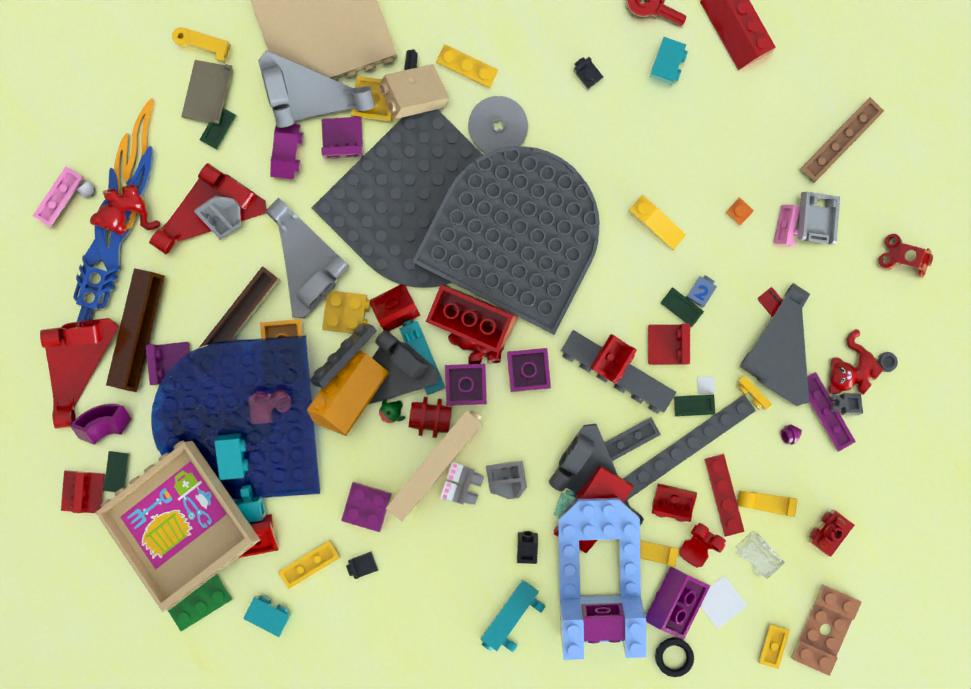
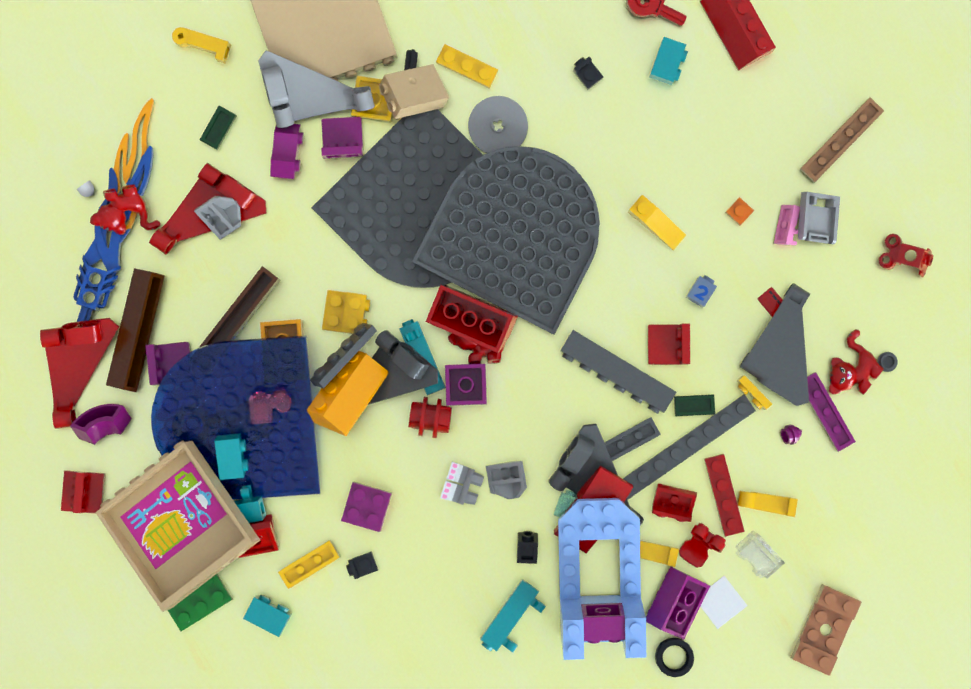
bright pink plate [33,166,84,227] -> none
dark green tile [103,451,130,492] -> none
dark tan piece [181,60,233,124] -> none
light grey panel [265,197,350,318] -> none
red bracket [370,284,420,331] -> none
green animal [379,400,405,423] -> none
tan panel [386,410,483,522] -> none
magenta brick [507,348,551,392] -> none
red bracket [590,334,637,384] -> none
dark green tile [660,287,704,328] -> none
white sticker [697,376,715,394] -> none
yellow plate [758,624,790,669] -> none
red brick [808,510,855,557] -> none
dark grey plate [828,393,863,415] -> none

